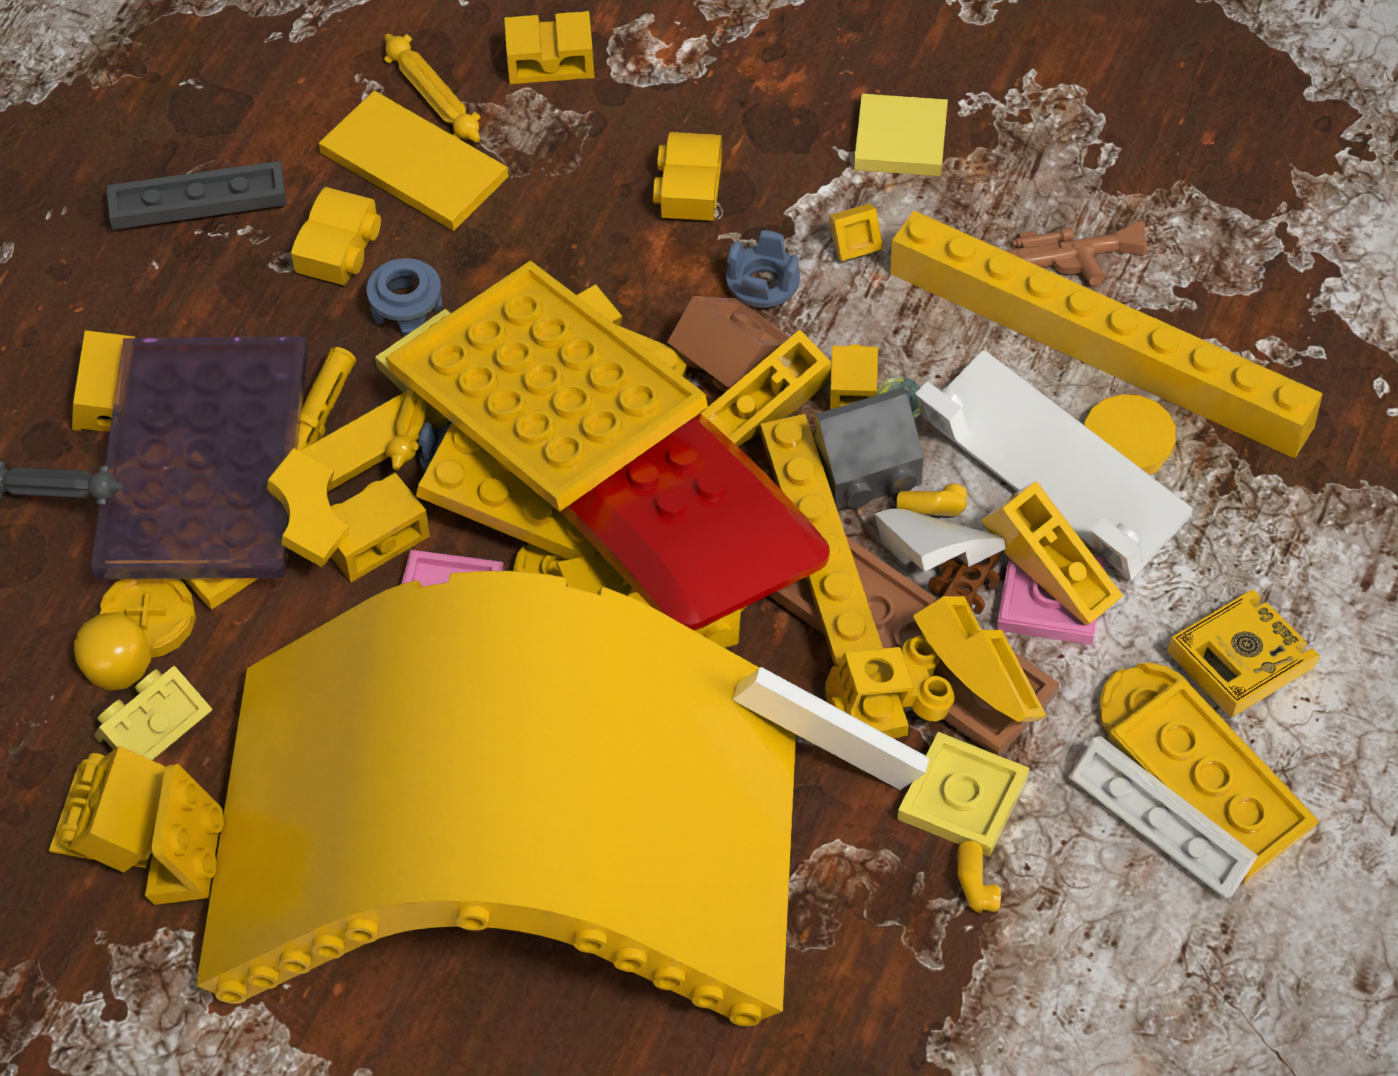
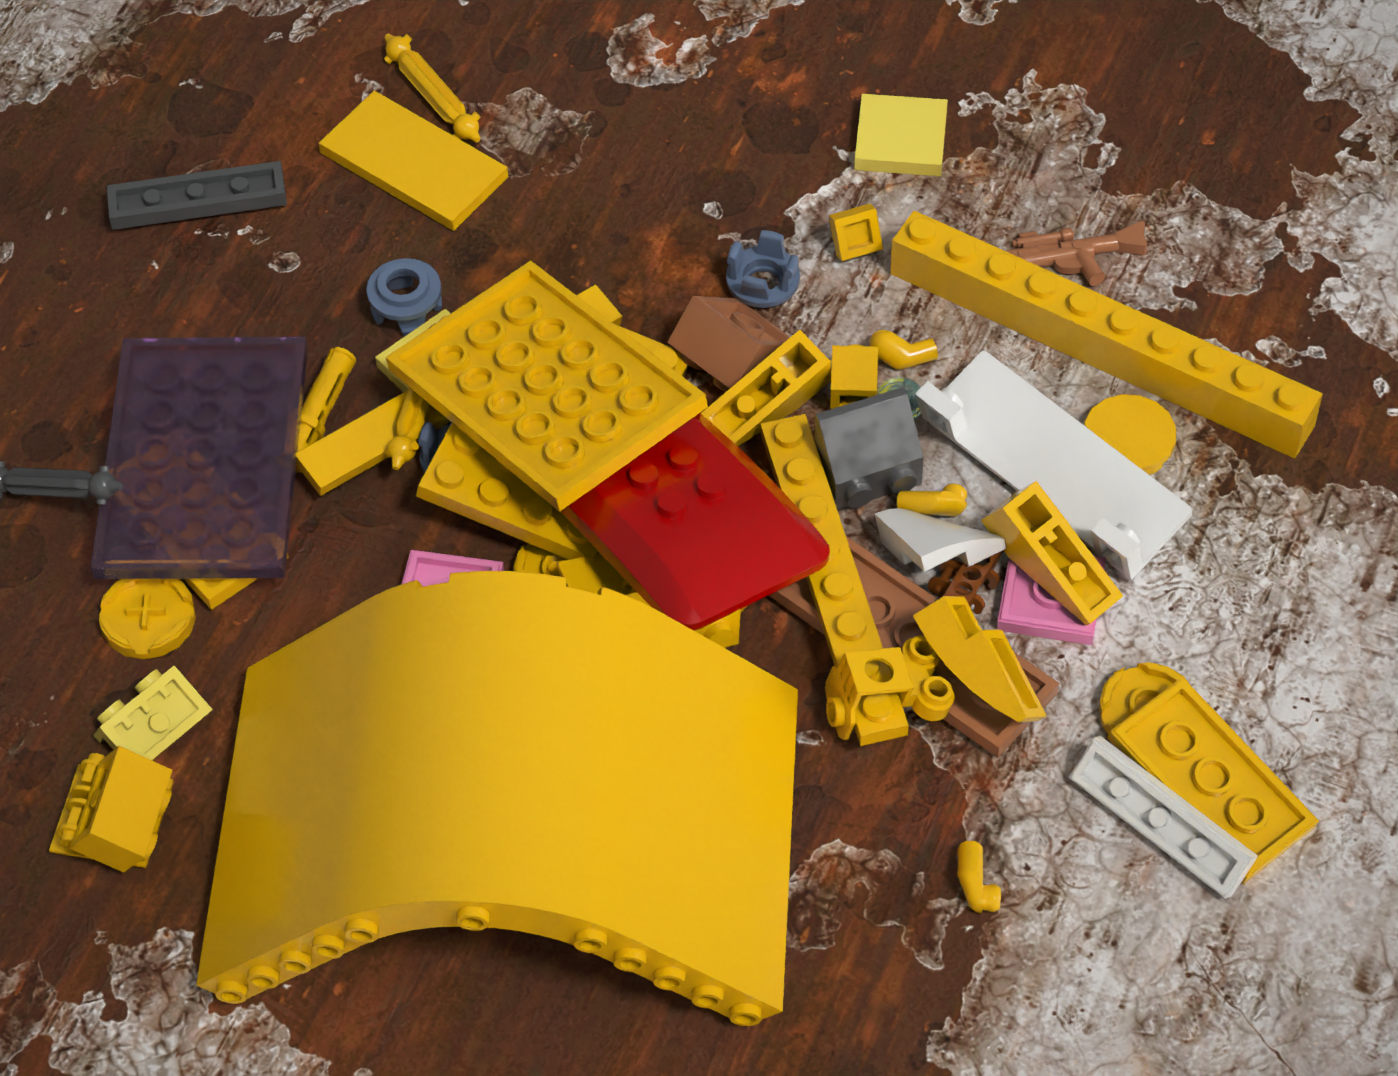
yellow hinge [72,330,135,431] -> none
yellow hair [74,612,152,691] -> none
yellow bracket [145,764,224,905] -> none
yellow tile [267,448,349,567] -> none
yellow brick [291,187,381,285] -> none
yellow brick [331,472,430,583] -> none
yellow brick [504,11,594,84] -> none
yellow brick [653,132,722,221] -> none
tile [732,667,929,790] -> none
light yellow tile [898,732,1030,857] -> none
yellow container [1167,589,1320,718] -> none
none -> yellow arm [869,329,938,370]

